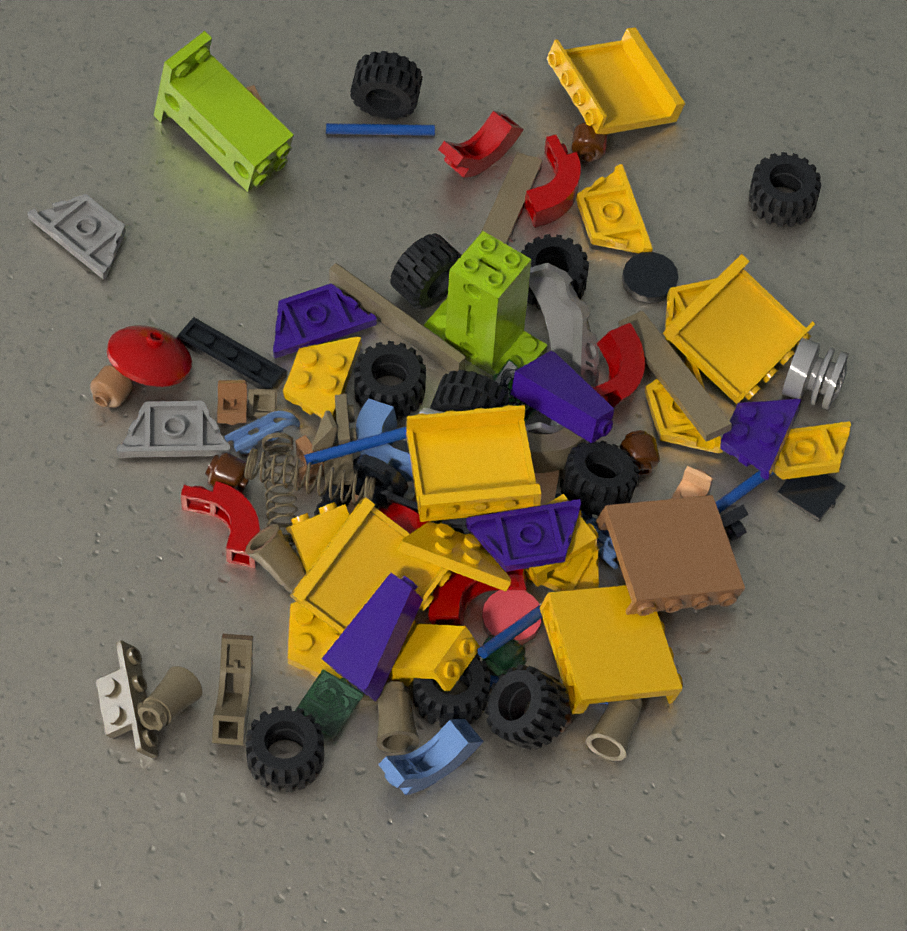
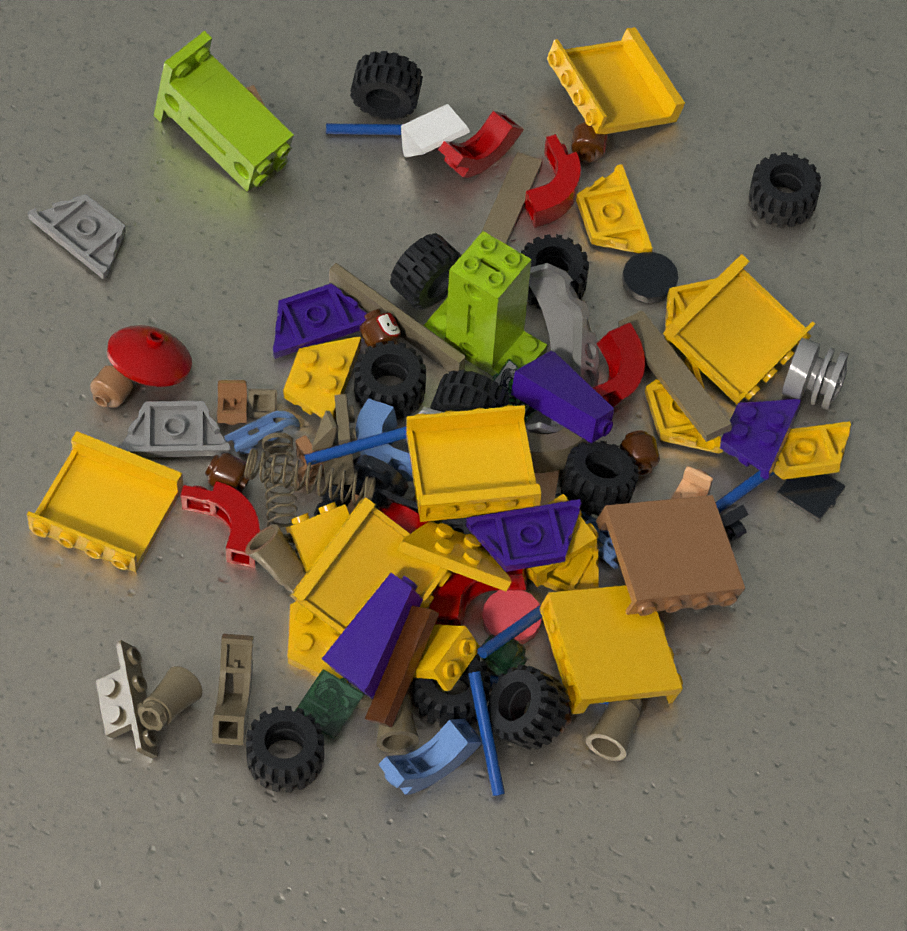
black tile [177,317,287,390] -> none
none -> yellow panel [27,431,183,572]
none -> reddish brown head [359,309,401,348]
none -> reddish brown tile [365,606,439,728]
none -> white slope [401,104,470,158]
none -> blue bar [468,671,505,796]

